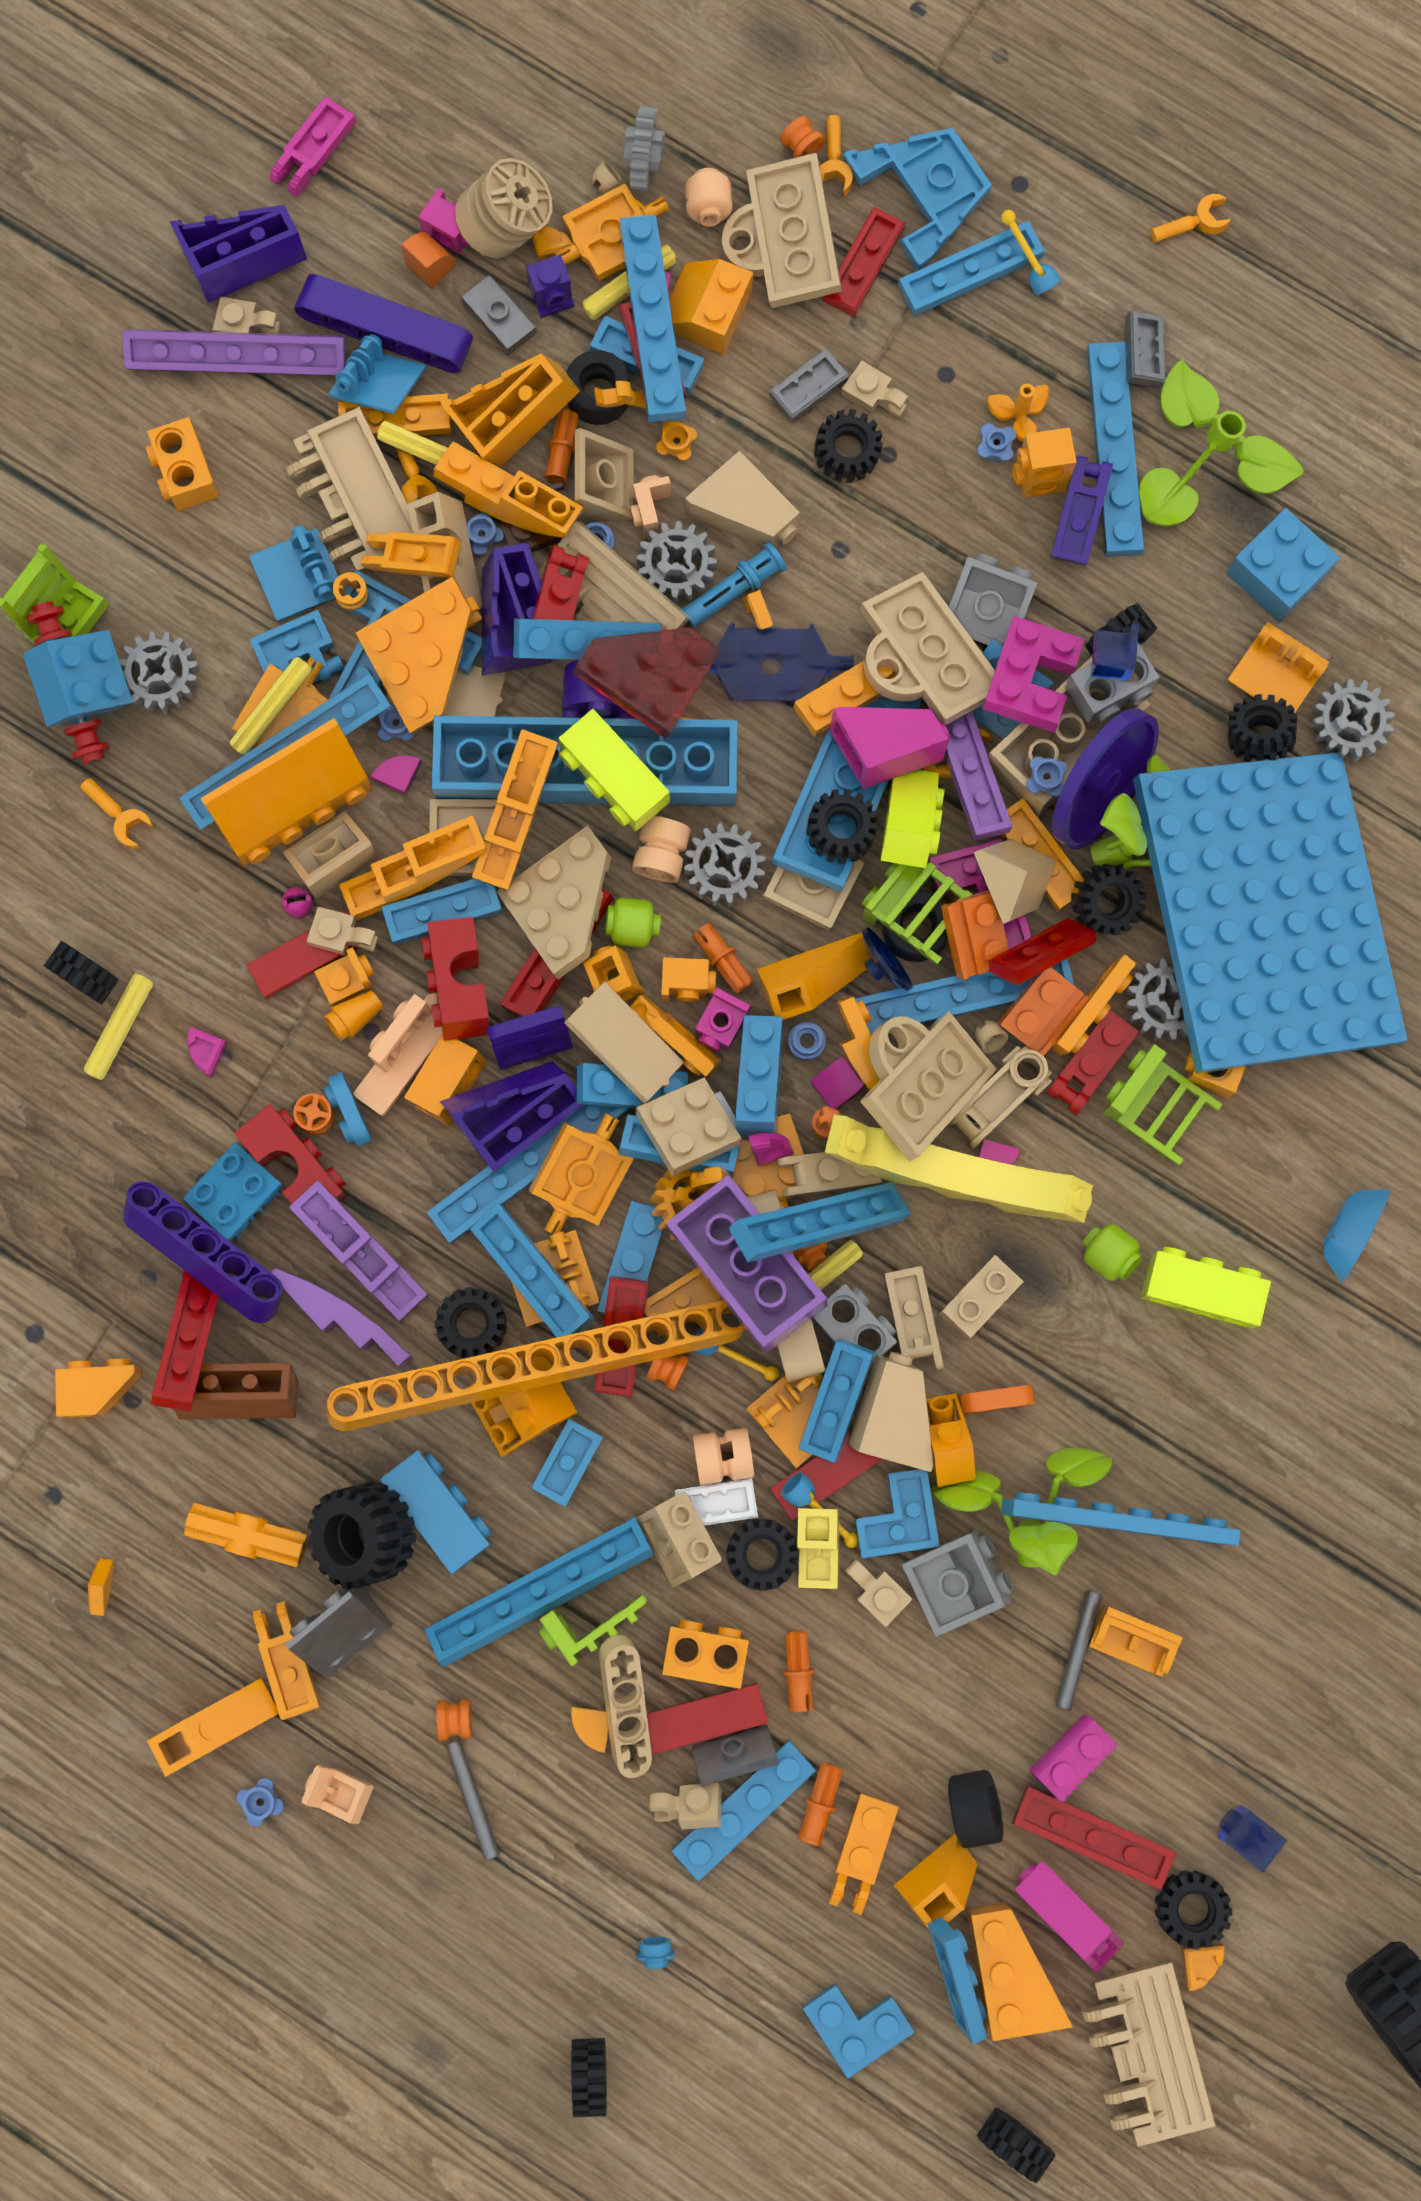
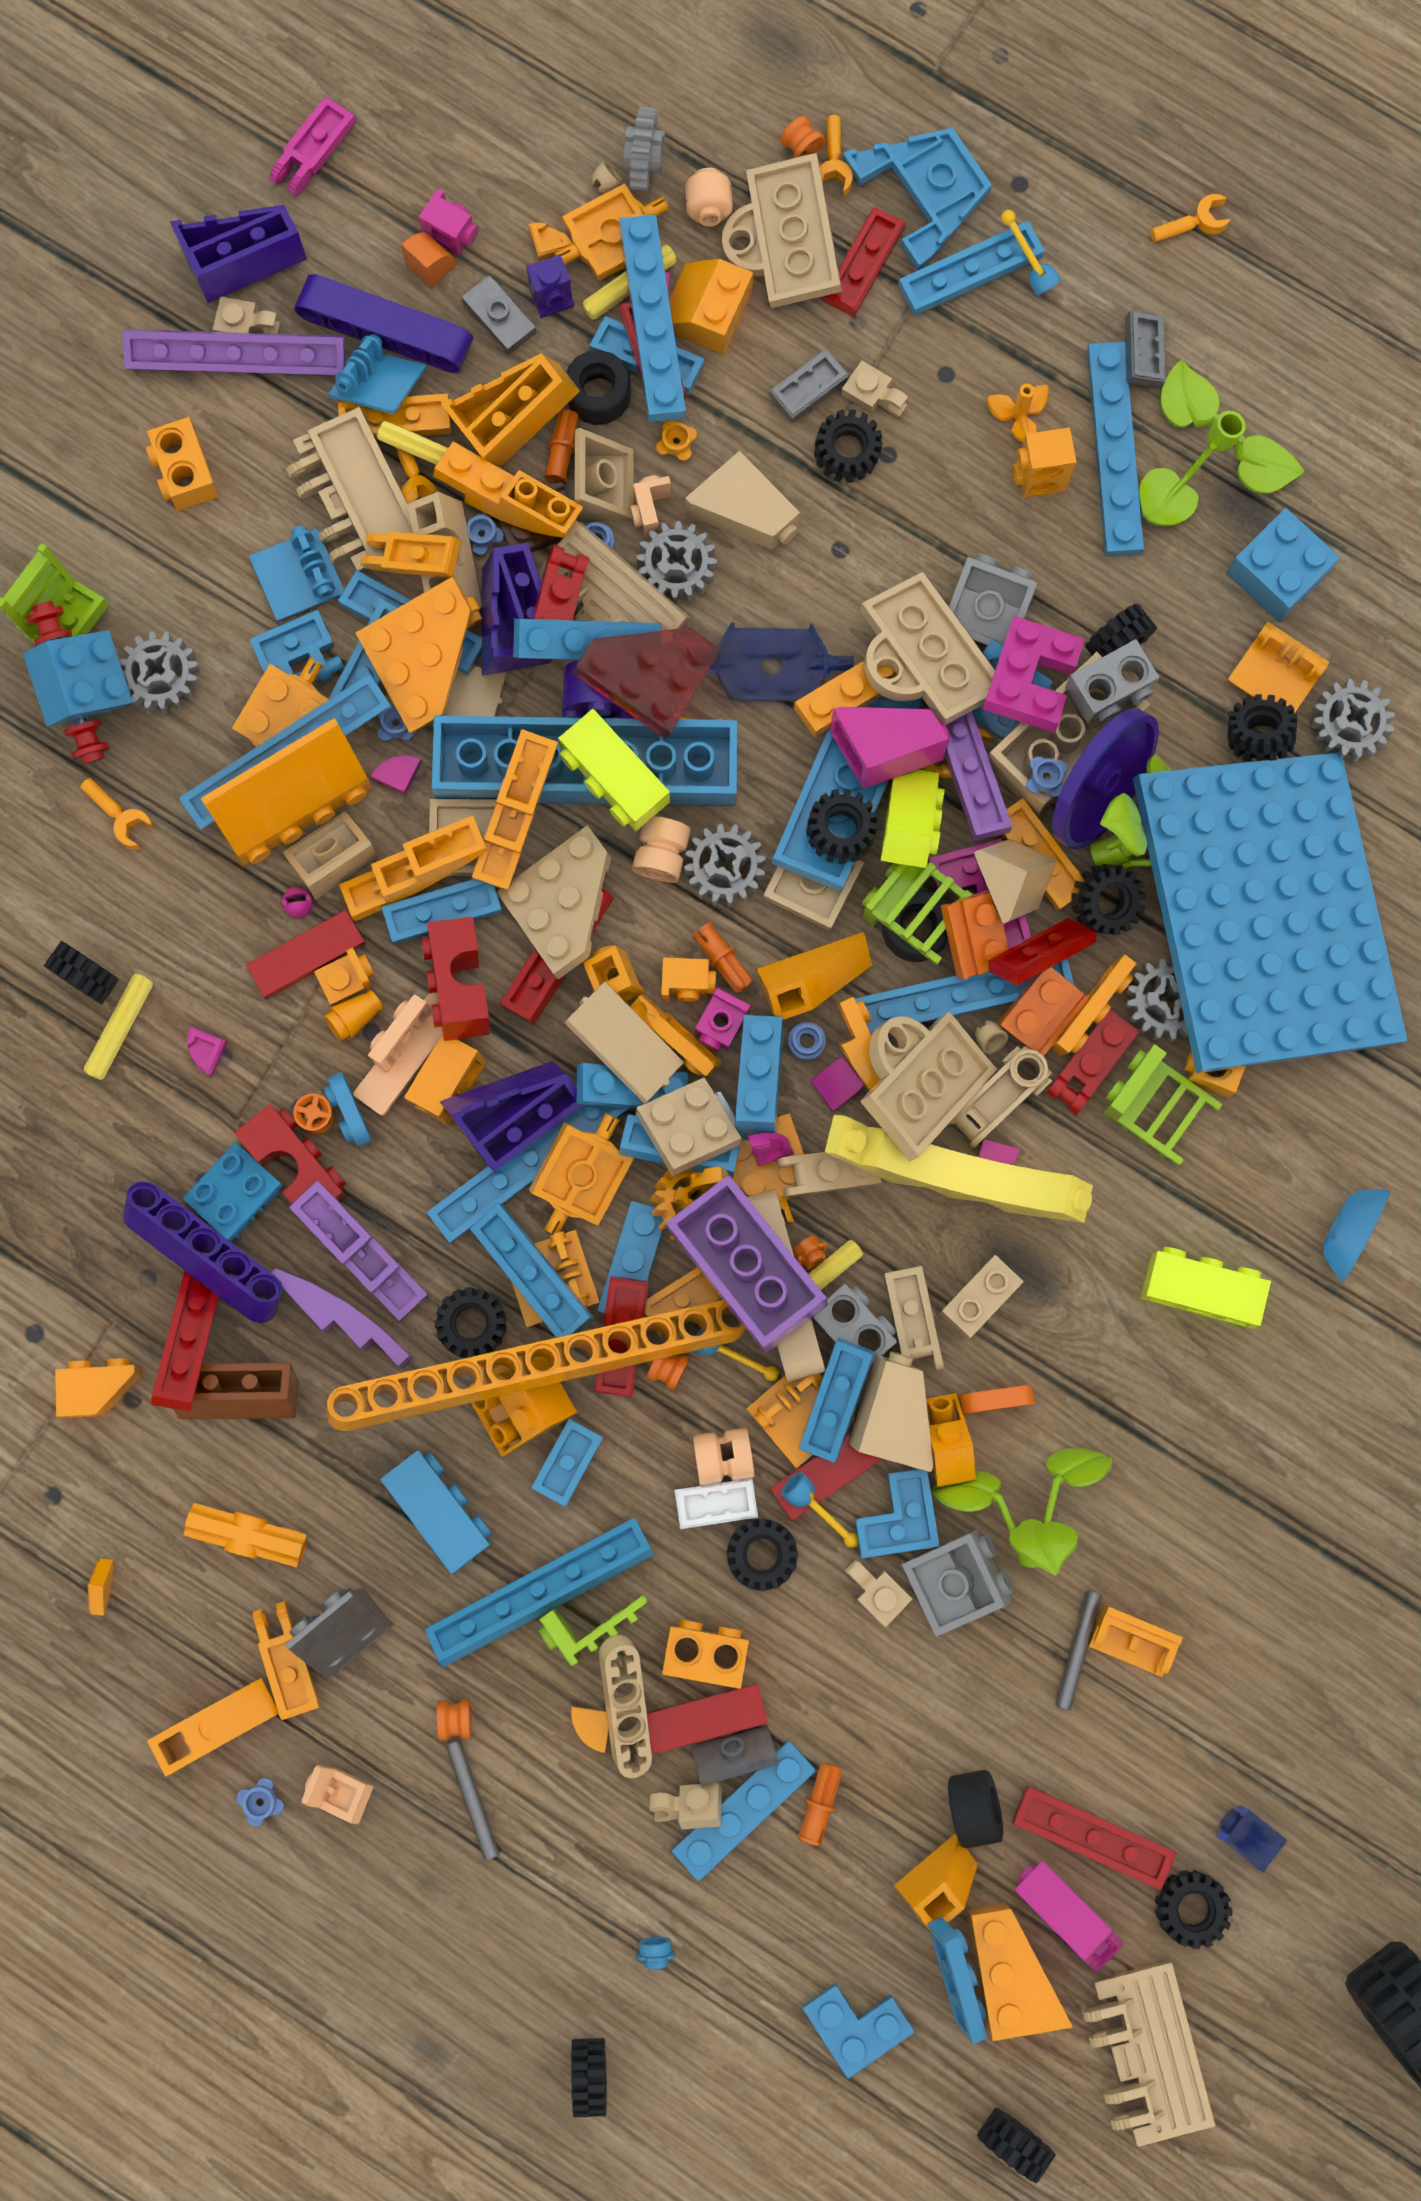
light yellow axle [230,657,312,755] -> none
tan plate [307,907,378,955] -> none
black tyre [308,1482,416,1589] -> none
light orange bush [333,572,368,610] -> none
tan wheel [455,158,553,259] -> none
dark purple plate [486,1005,573,1070] -> none
light orange piece [594,381,646,408] -> none
lime head [605,897,661,948] -> none
tan bracket [636,1492,722,1588] -> none
dark azure pin [681,542,787,629] -> none
dark azure plate [728,1182,911,1263] -> none
light orange tile [742,590,773,630] -> none
orange axle [783,1630,815,1712] -> none
light yellow slope [797,1508,839,1589] -> none
orange axle [812,1106,840,1140] -> none
light orange hinge [829,1793,899,1915] -> none
clear blue dish [862,927,913,991] -> none
medium blue plate [977,423,1016,462] -> none
dark azure plate [1001,1492,1240,1546] -> none
dark pink brick [1029,1714,1117,1801] -> none
dark purple plate [1051,455,1113,566] -> none
lime head [1083,1224,1142,1281] -> none
clear blue panel [1091,624,1139,680] -> none
light orange tile [1182,1944,1225,1991] -> none

